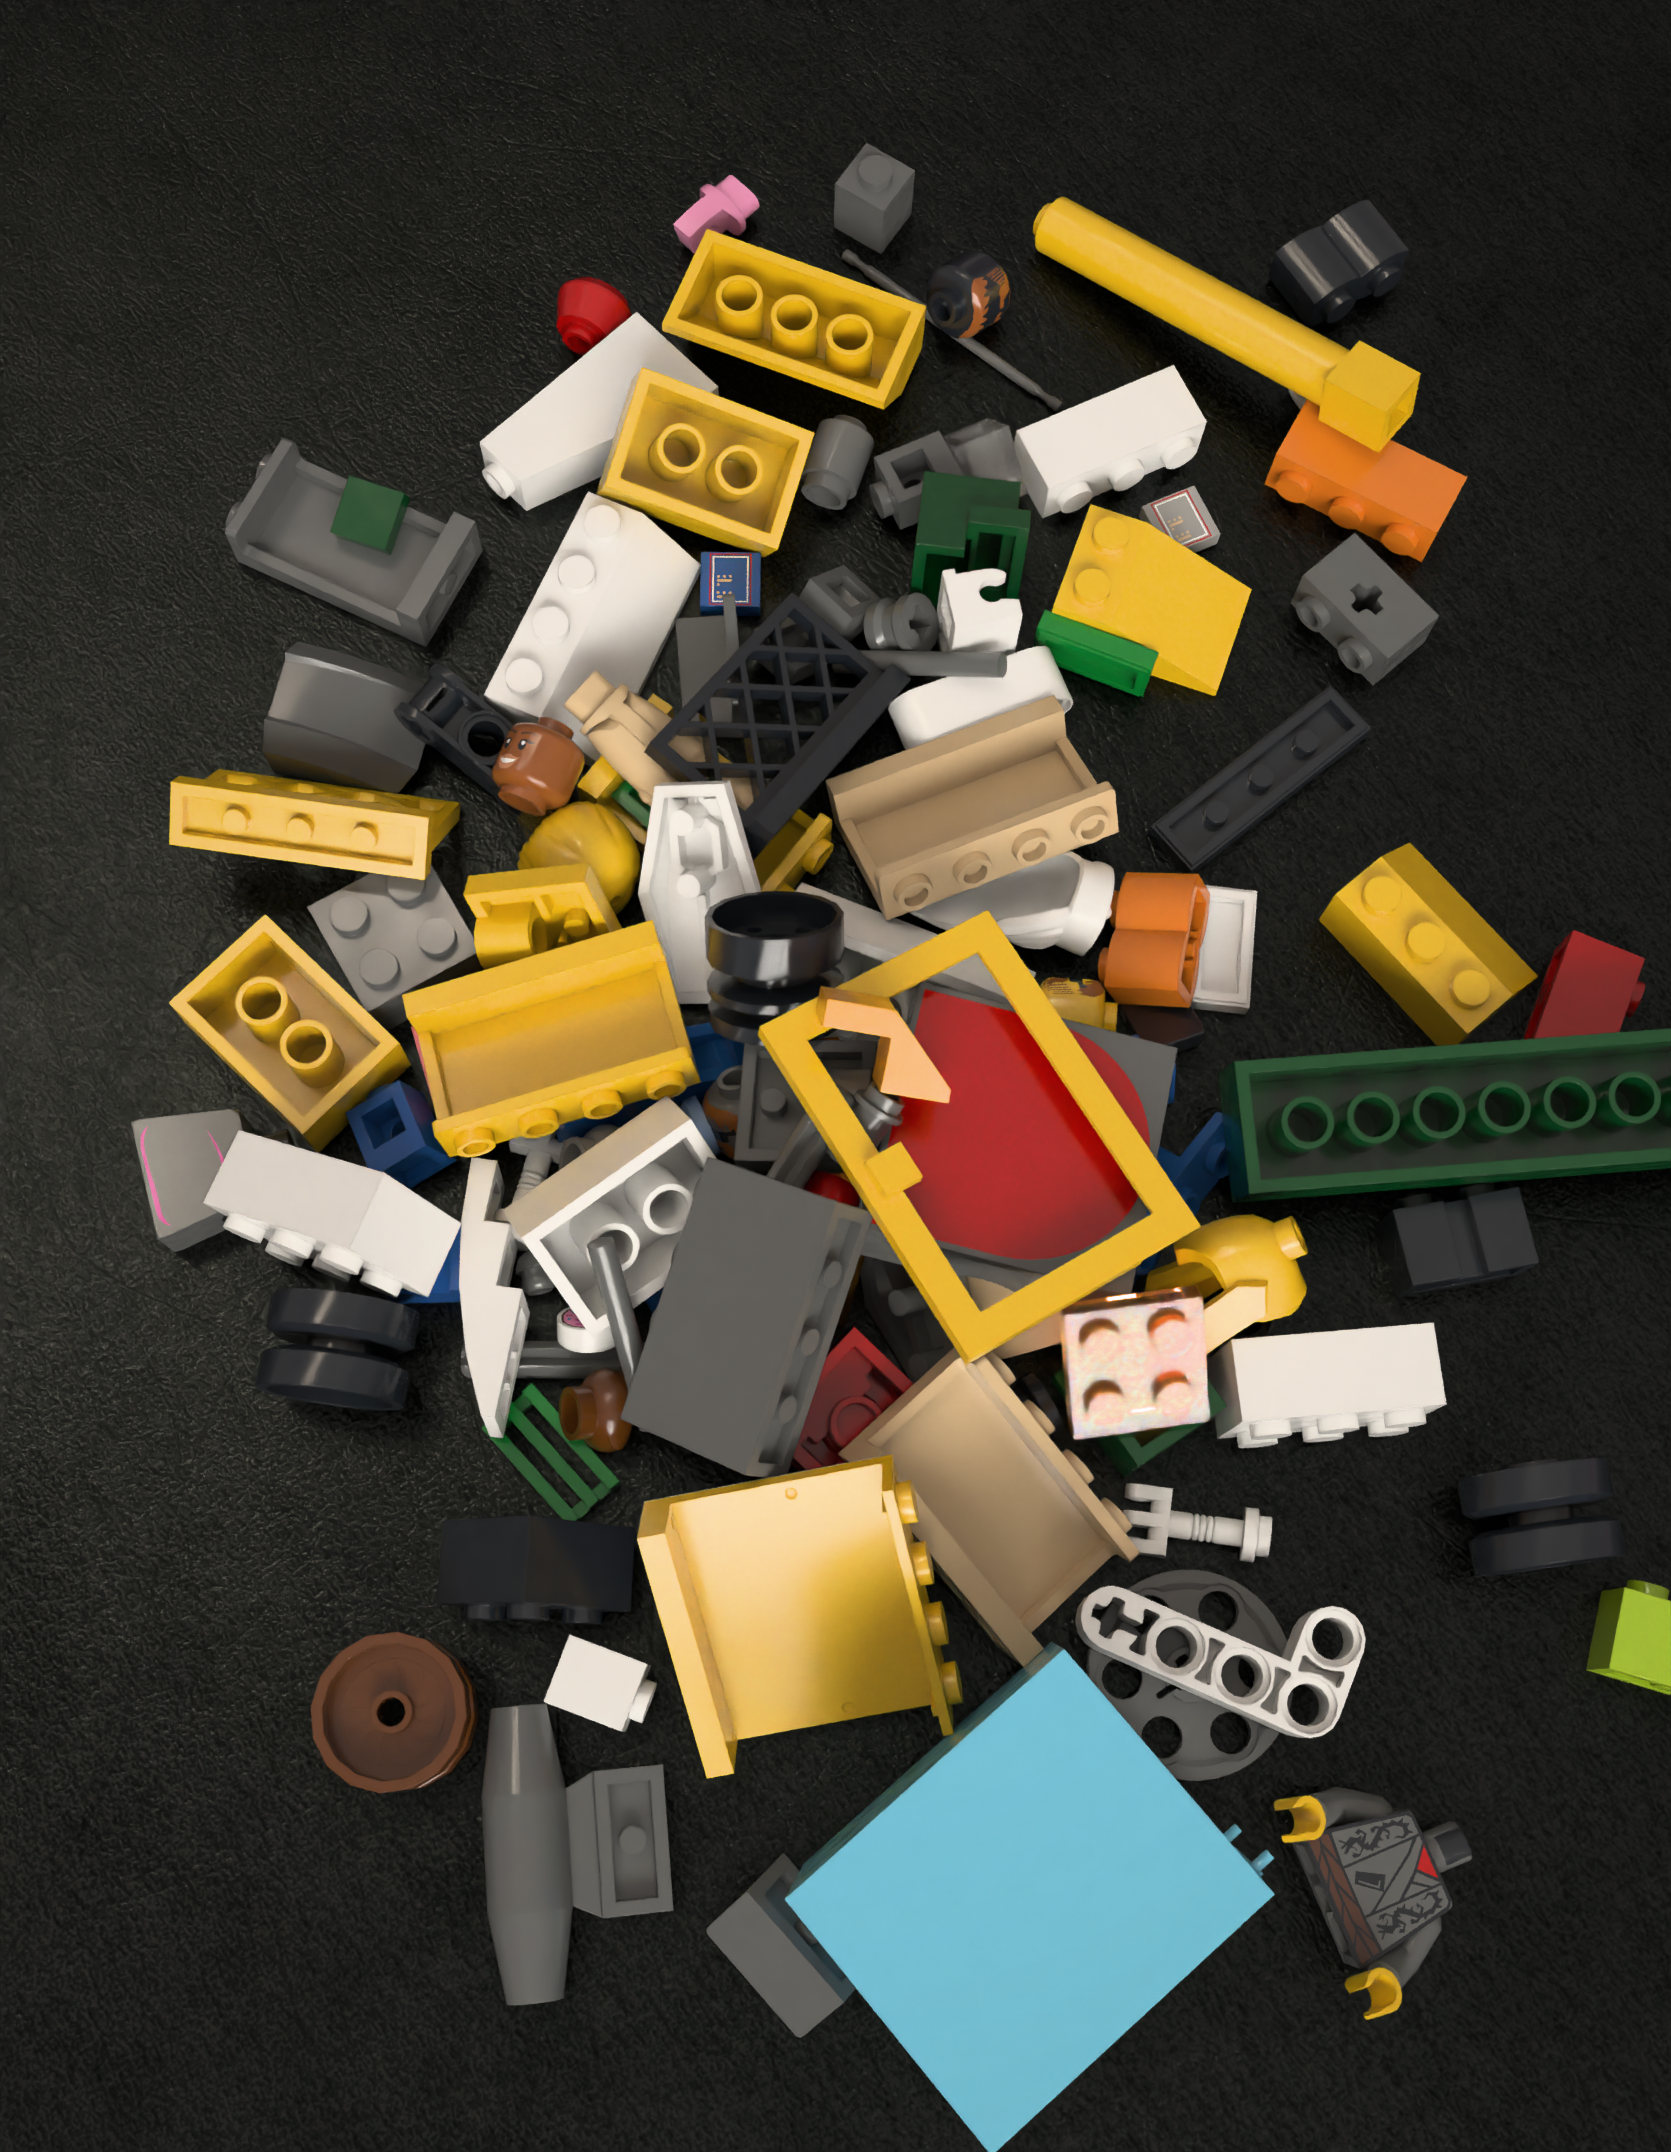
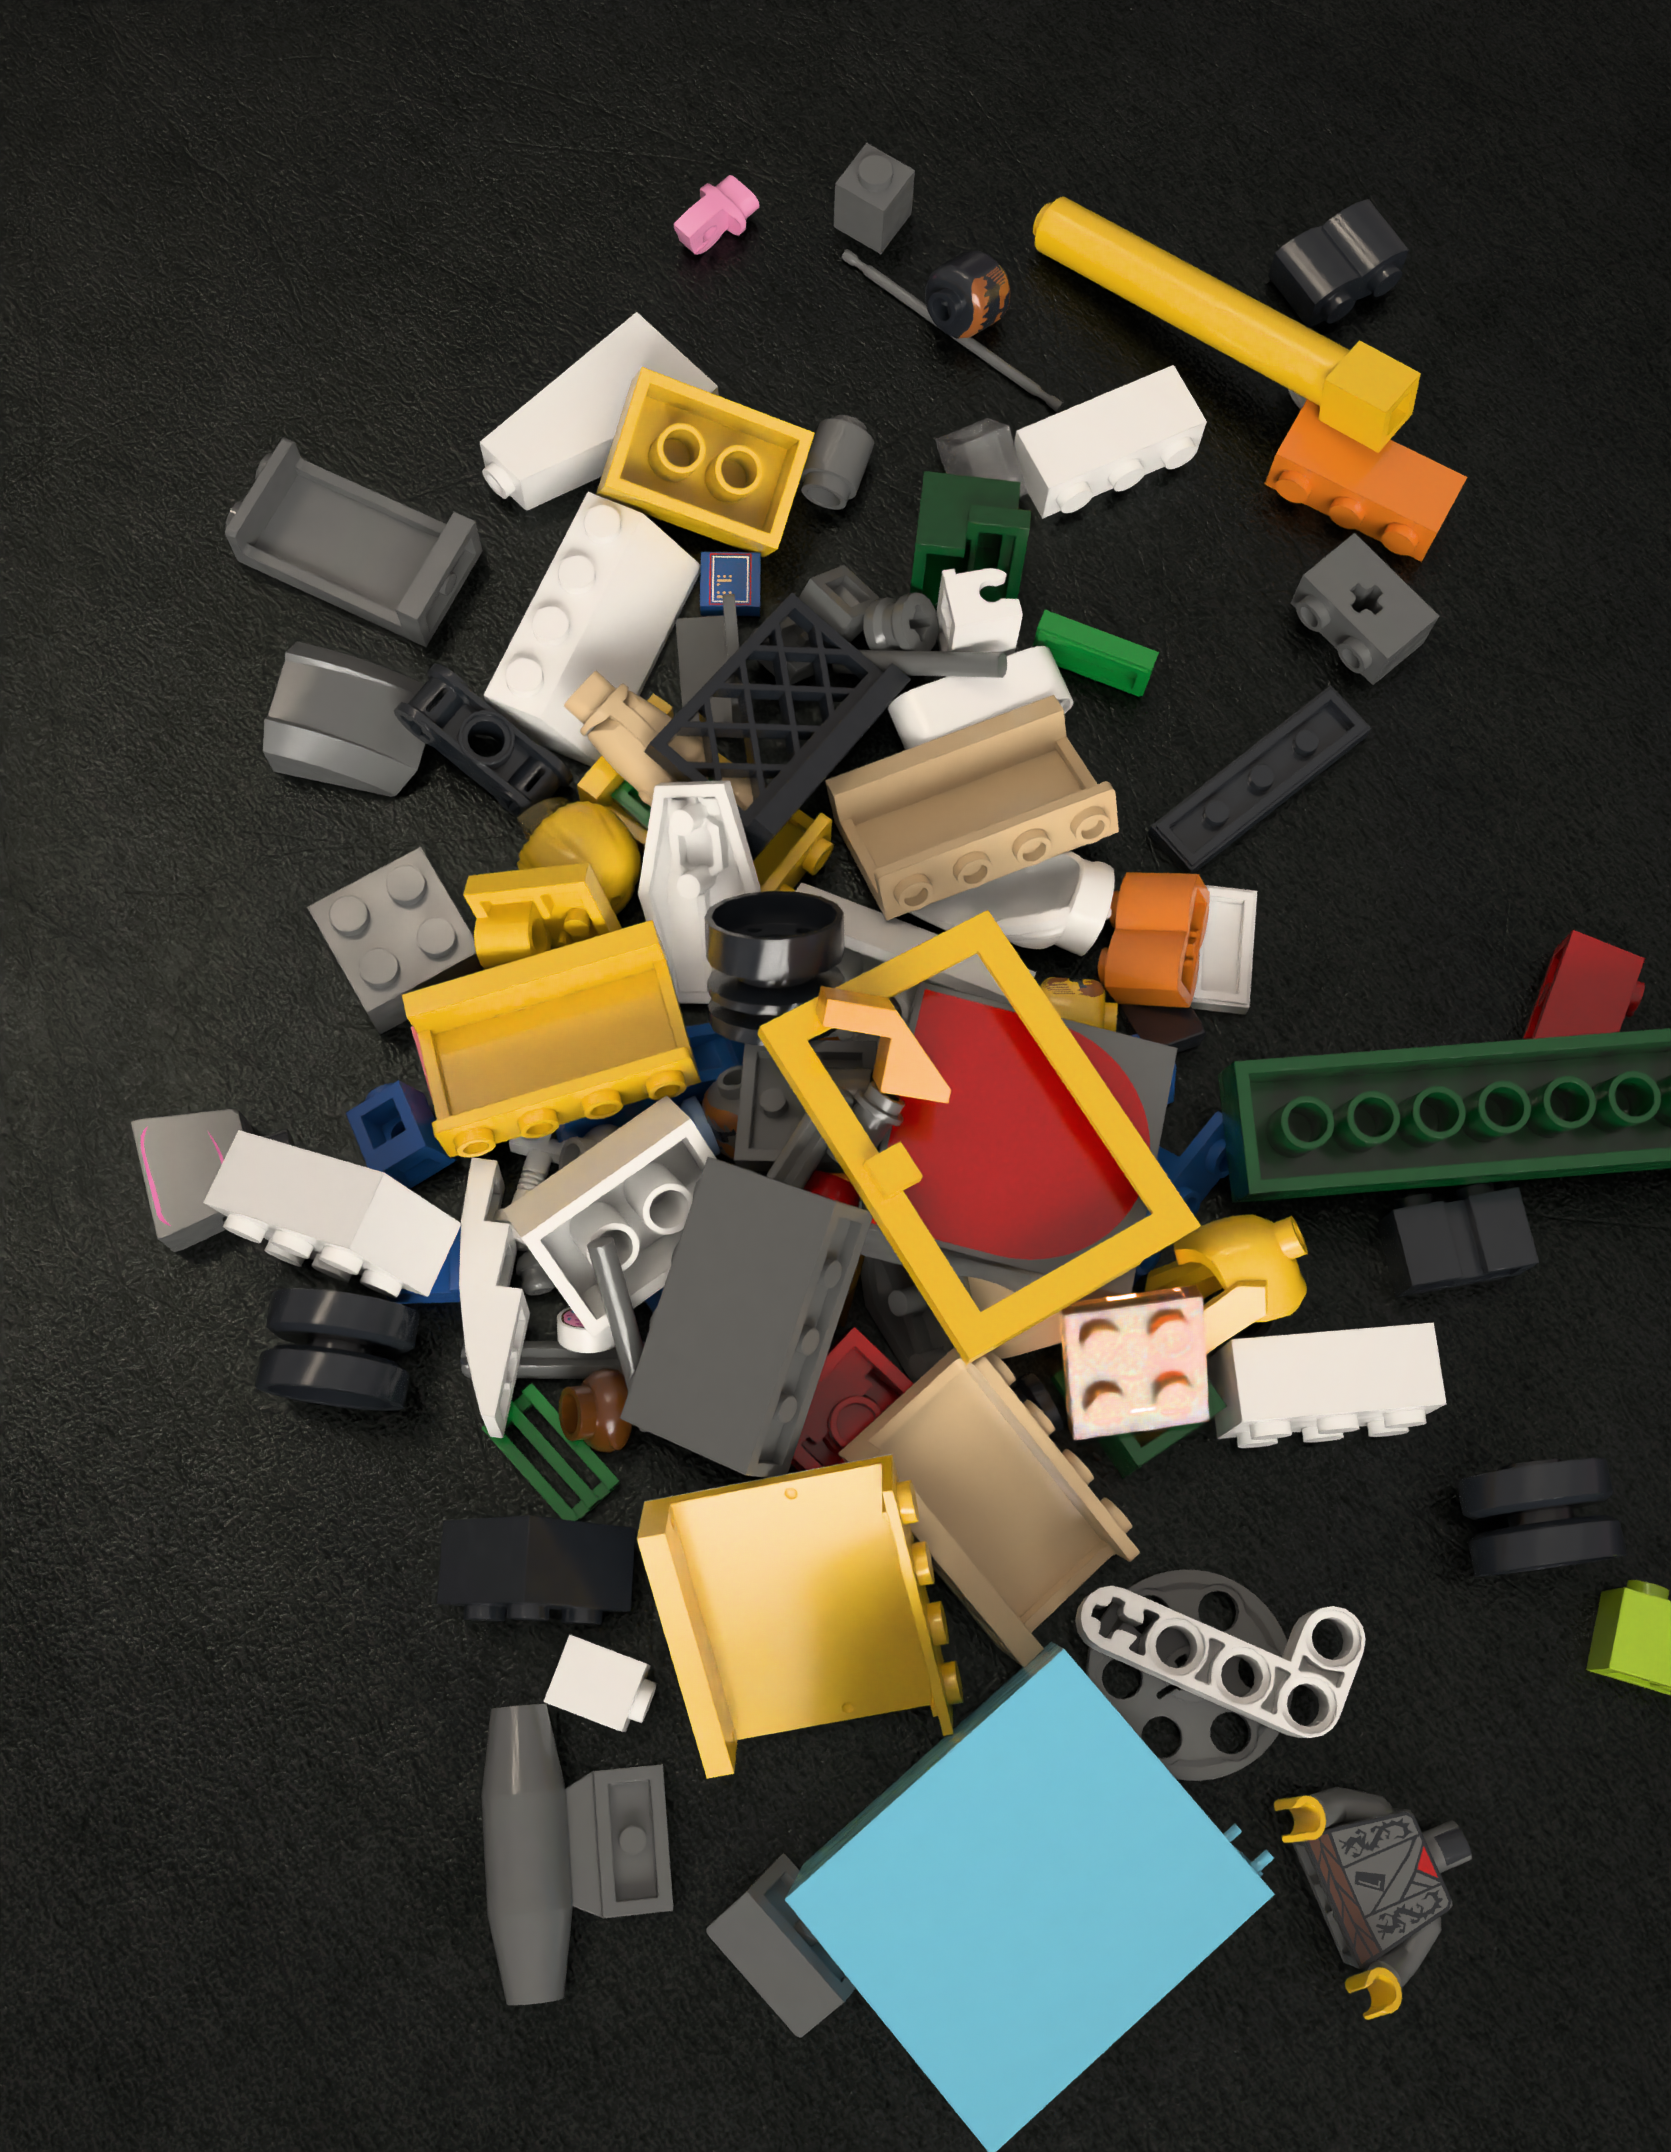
yellow fence [169,769,461,880] -> none
yellow brick [169,914,411,1153] -> none
reddish brown wheel [311,1632,479,1793] -> none
dark green tile [330,475,410,555] -> none
dark orange head [491,717,585,816] -> none
red cone [556,277,632,356] -> none
yellow slope [662,229,926,410] -> none
dark grey brick [869,431,963,530] -> none
yellow slope [1052,504,1252,696] -> none
white hinge [1123,1483,1272,1562] -> none
light grey tile [1139,486,1220,553] -> none
yellow slope [1319,842,1538,1046] -> none

